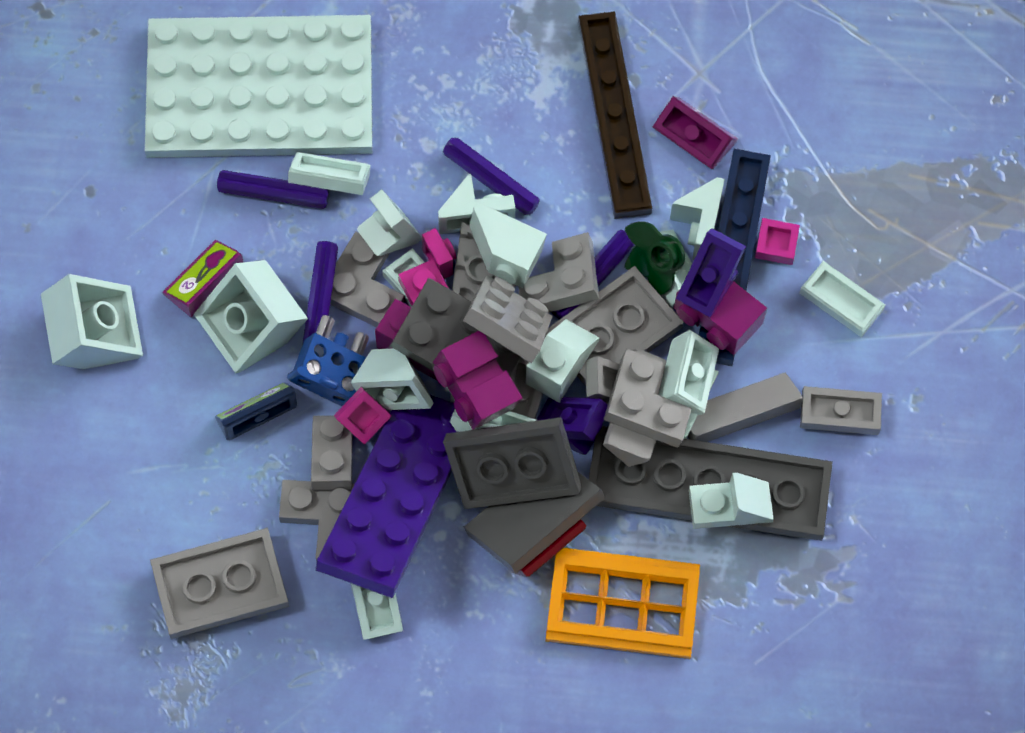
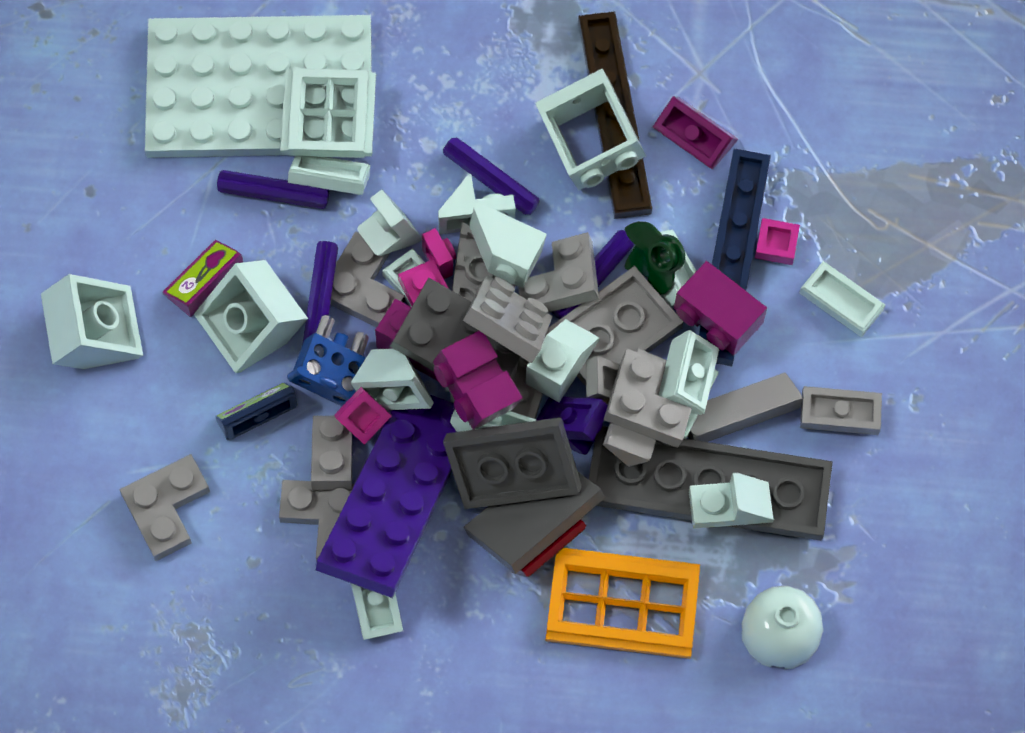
light grey plate [150,528,289,639] -> none
light aqua slope [670,177,725,260] -> none
dark purple slope [676,228,746,317] -> none
none -> light grey plate [119,454,210,561]
none -> light aqua piece [280,68,376,158]
none -> light aqua window [535,68,646,190]
none -> light aqua cylinder [741,586,823,669]

